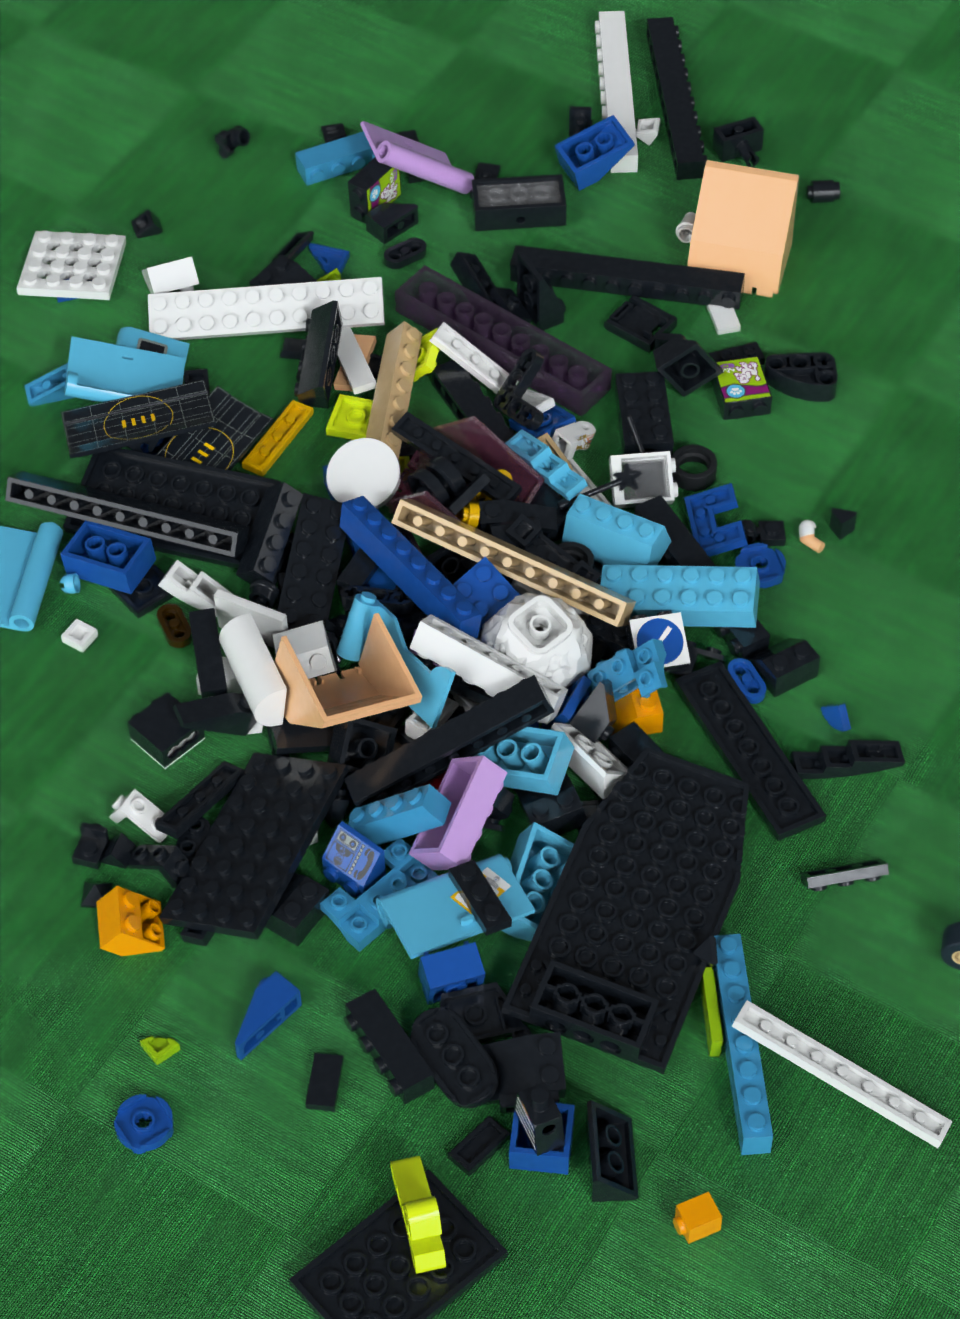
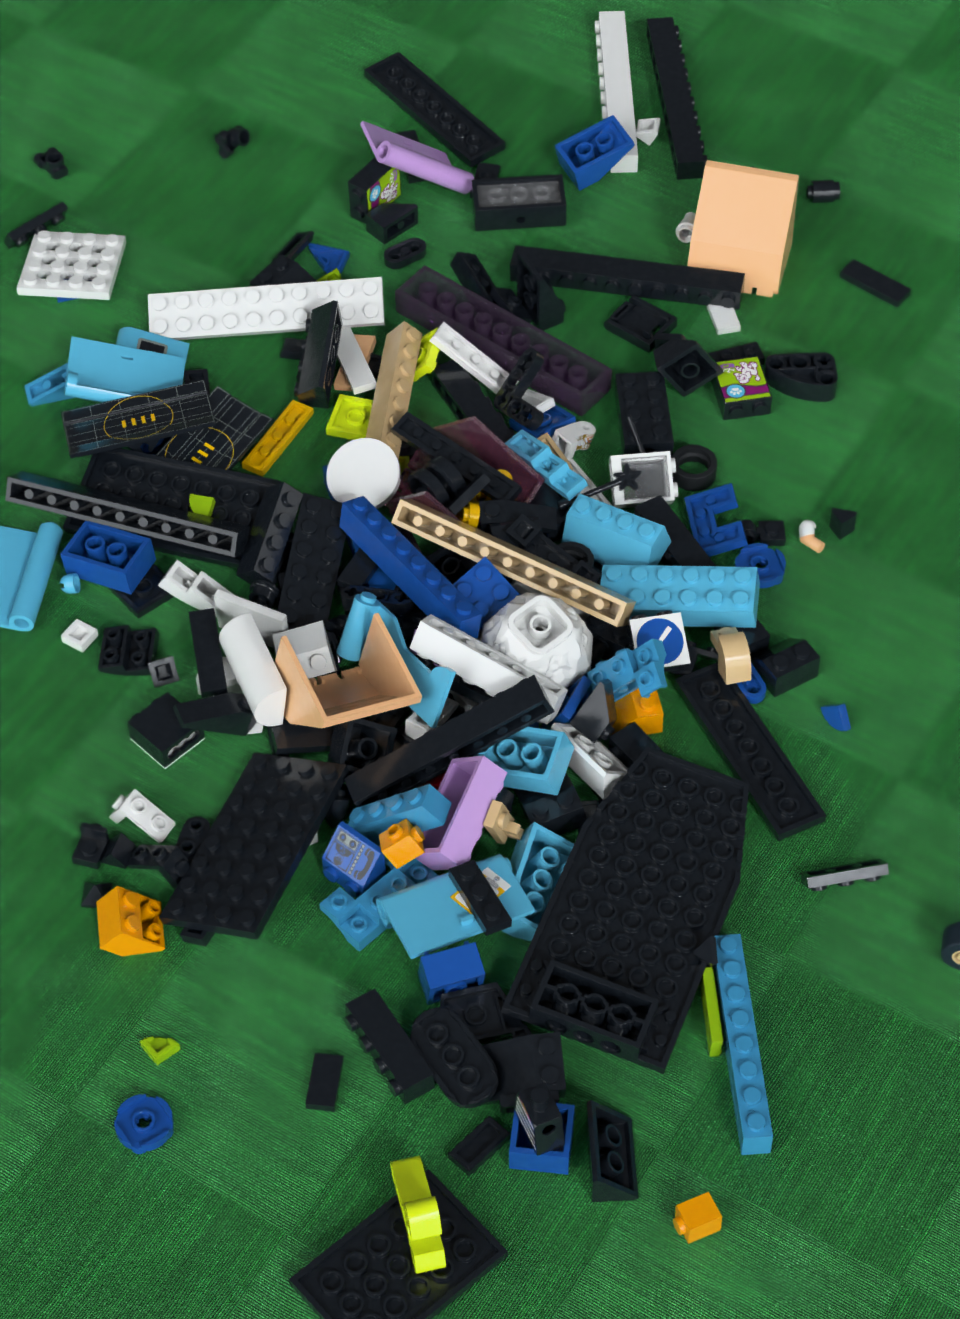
black slope [131,209,163,239] -> none
white slope [142,257,199,294] -> none
black tile [155,761,245,839] -> none
dark brown plate [157,604,192,648] -> none
blue slope [235,971,302,1060] -> none
black slope [265,873,330,946] -> none
dark azure brick [295,131,375,186] -> none
black tile [321,123,347,143] -> none
black bracket [569,106,593,137] -> none
black brick [713,116,764,167] -> none
white plate [732,1000,952,1148] -> none
black slope [789,740,905,779] -> none
none -> black plate [4,201,68,249]
none -> black plate [33,147,69,180]
none -> black slope [98,625,160,676]
none -> black slope [147,656,180,688]
none -> lime tile [189,494,216,517]
none -> black plate [364,52,506,168]
none -> light orange brick [379,818,425,869]
none -> tan plate [483,800,525,844]
none -> tan brick [710,627,751,685]
none -> black tile [840,259,911,308]

